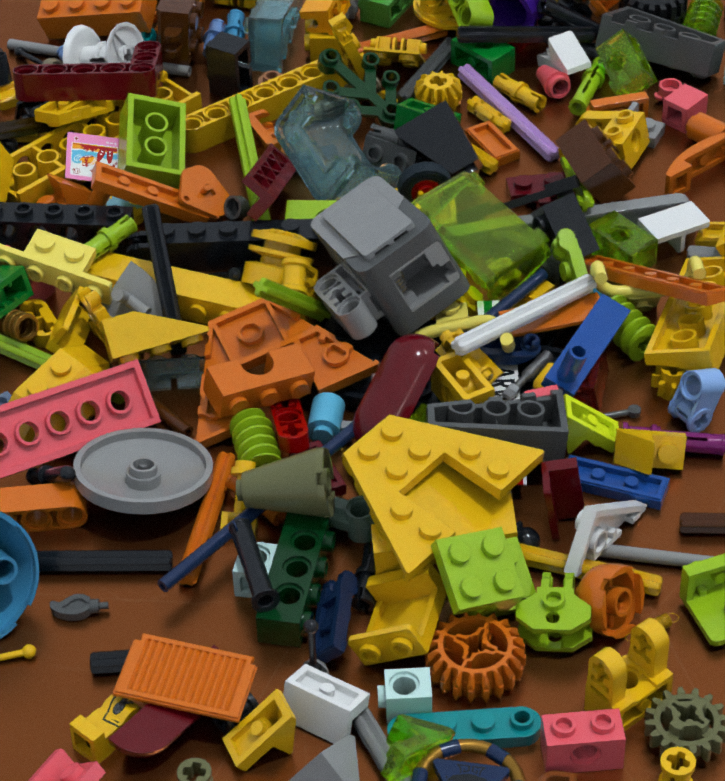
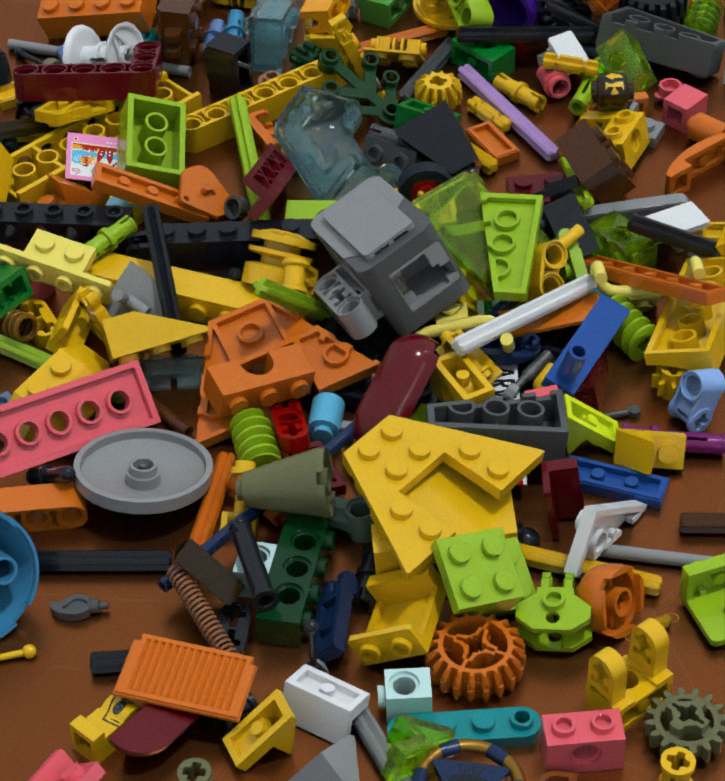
none -> nougat piece [166,562,240,654]
none -> dark brown slope [174,539,245,606]
none -> black beam [213,602,253,655]
none -> dark green gear [289,40,322,70]
none -> lime wing [480,192,544,302]
none -> yellow beam [527,224,585,301]
none -> yellow axle [542,52,599,77]
none -> dark brown head [591,73,634,111]
none -> black axle [627,213,717,257]

